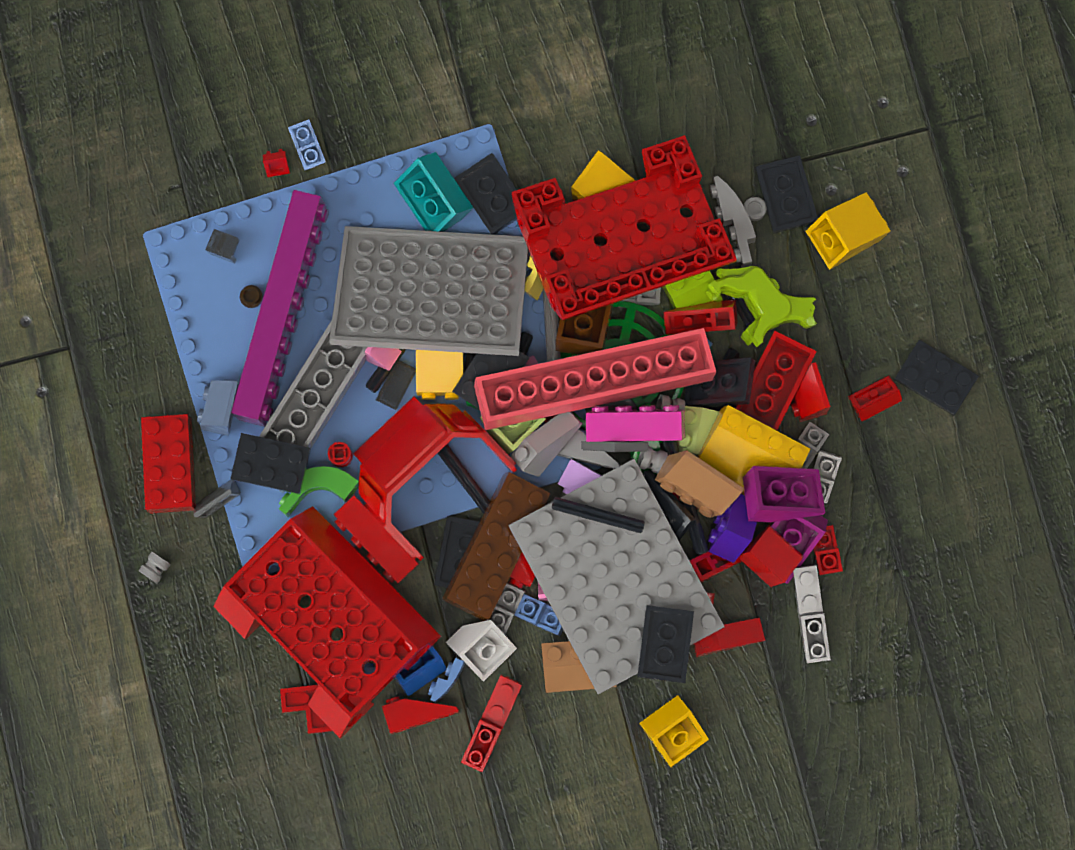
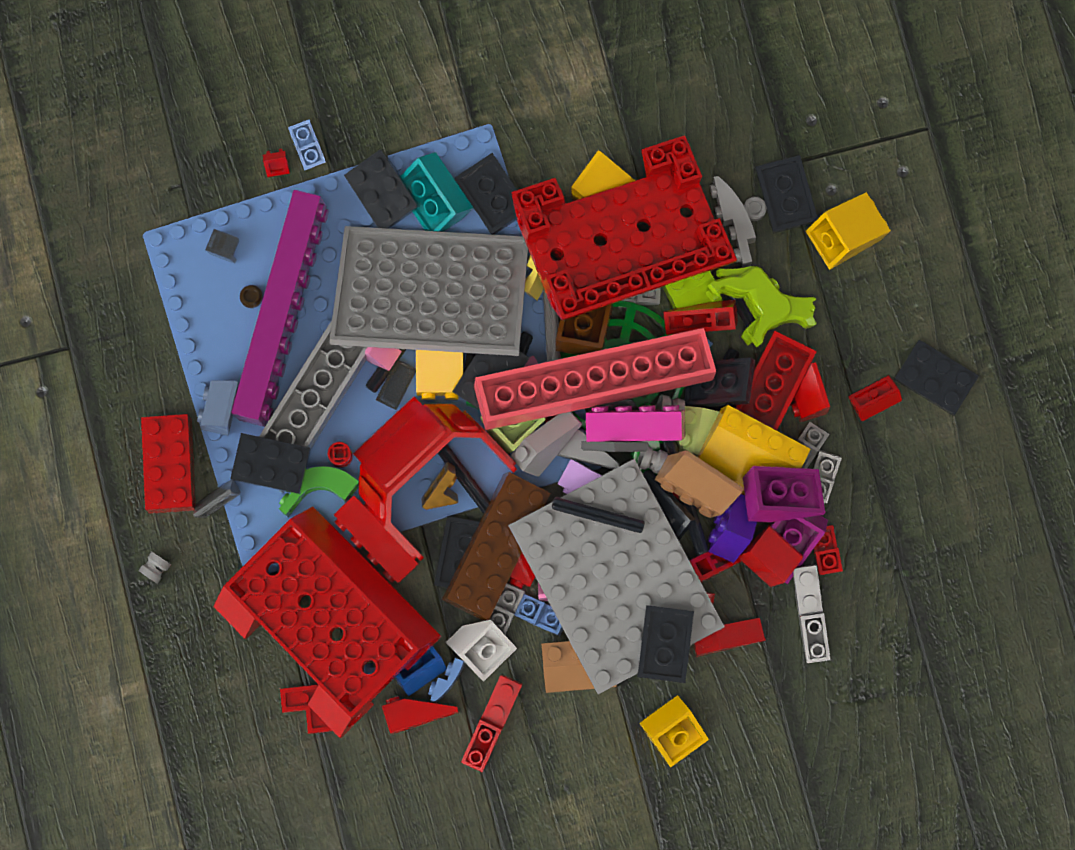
none -> black plate [344,149,420,229]
none -> pearl gold slope [421,462,459,510]

